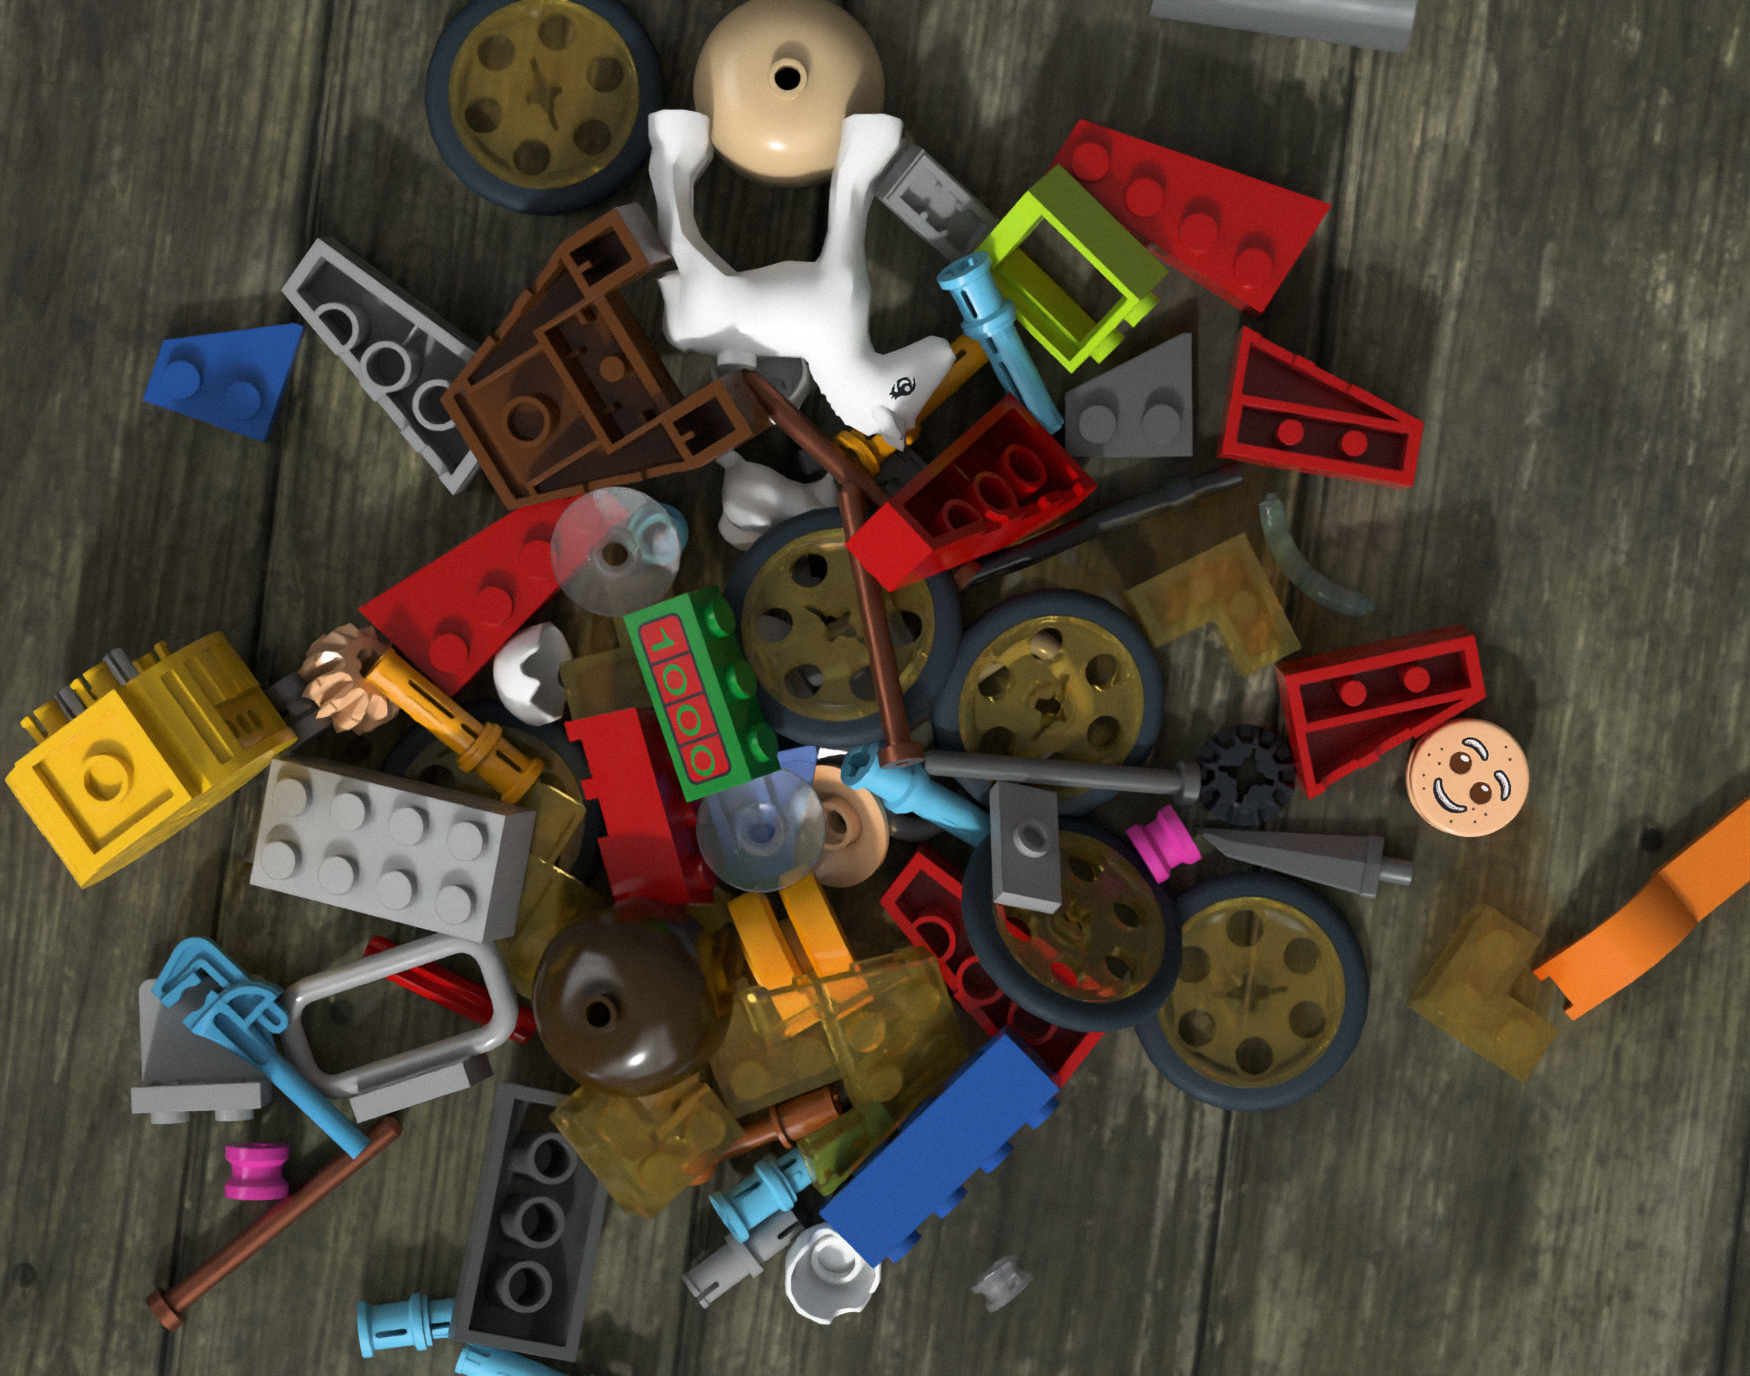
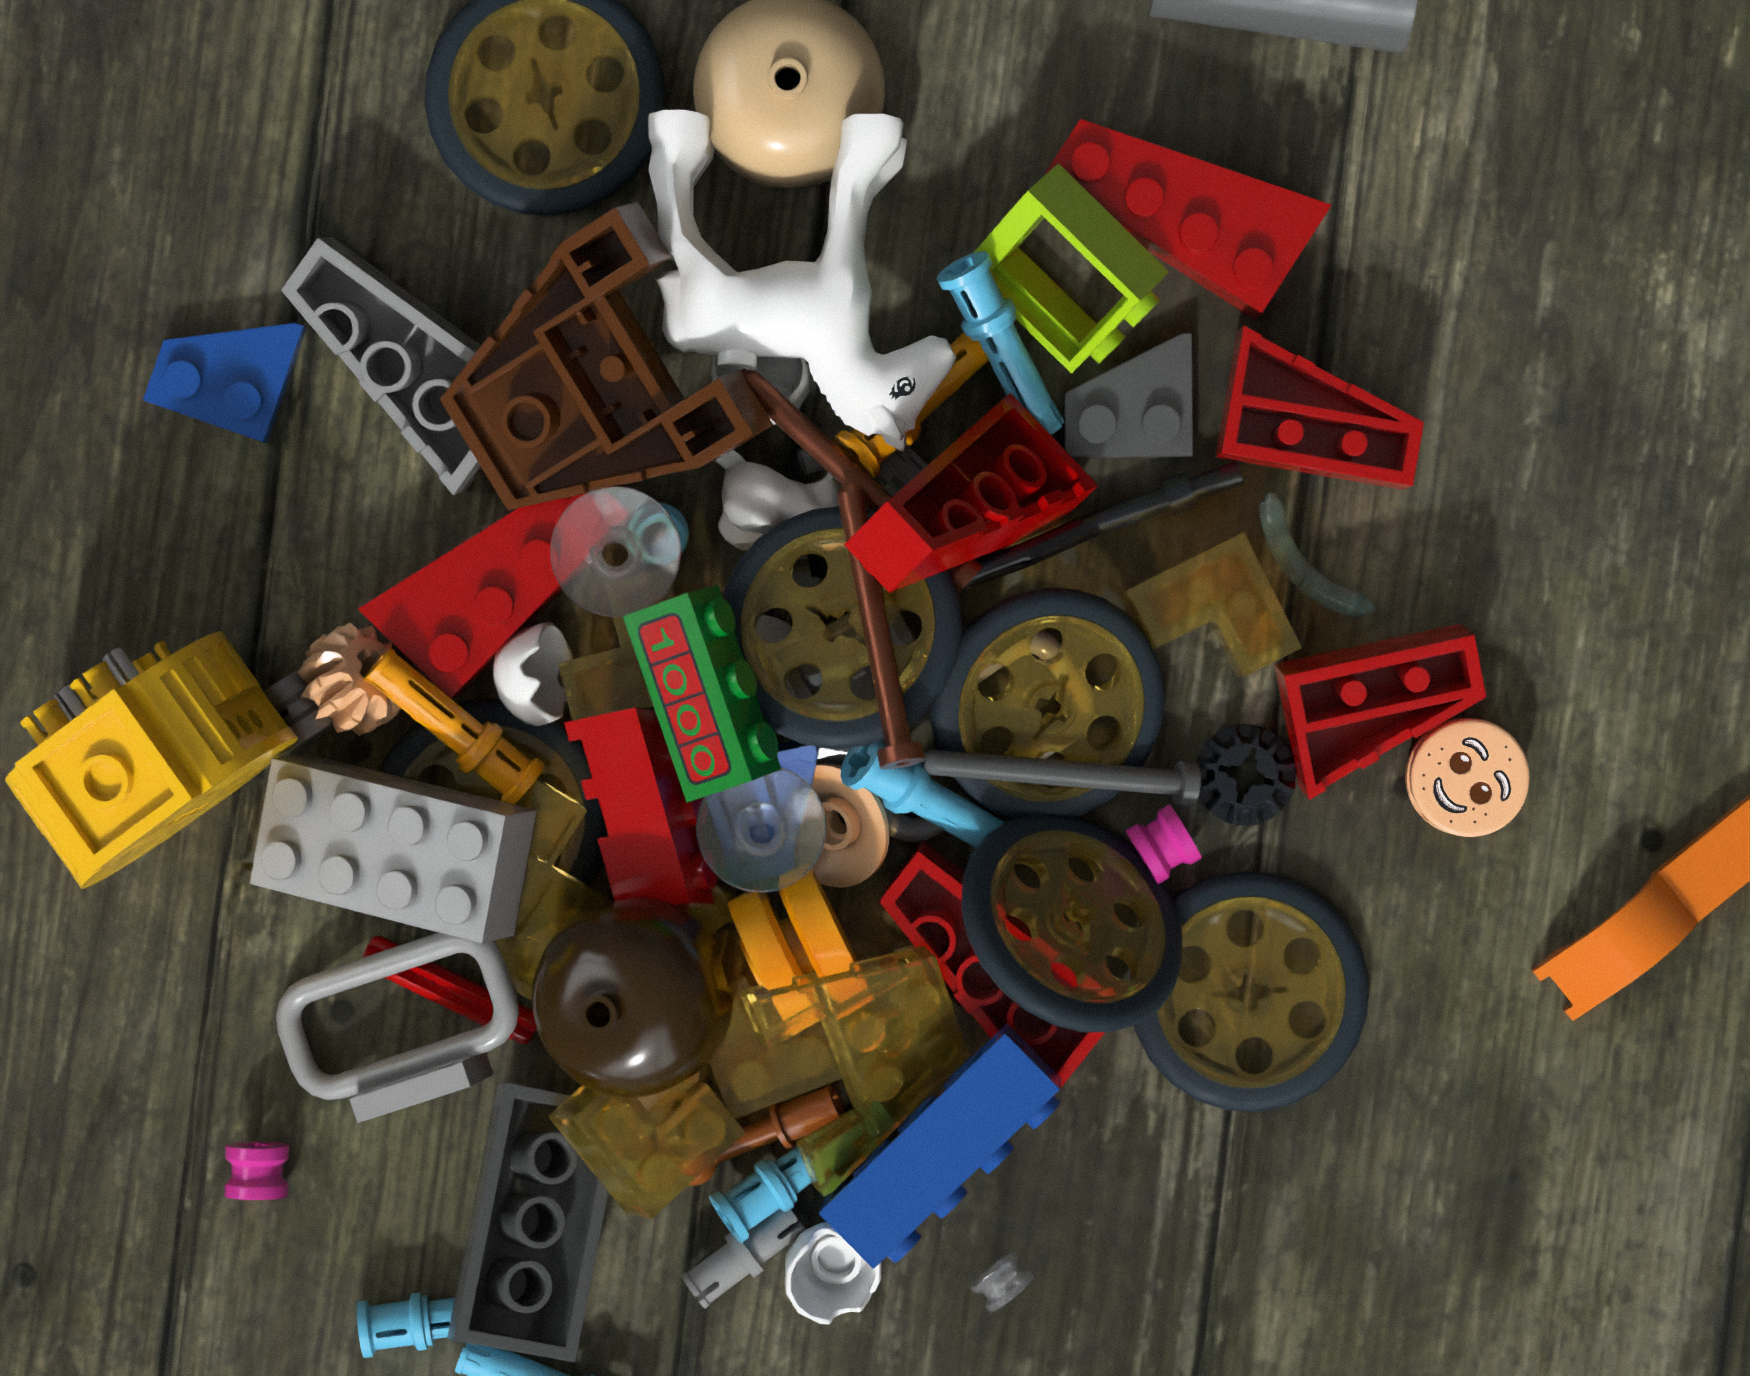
light grey bracket [131,974,273,1124] -> none
copper bar [145,1115,404,1332] -> none
dark azure piece [151,936,371,1159] -> none
light grey plate [872,143,1001,264] -> none
light grey plate [989,780,1062,914] -> none
dark grey bar [1193,827,1414,899] -> none
clear yellow brick [1407,901,1559,1083] -> none

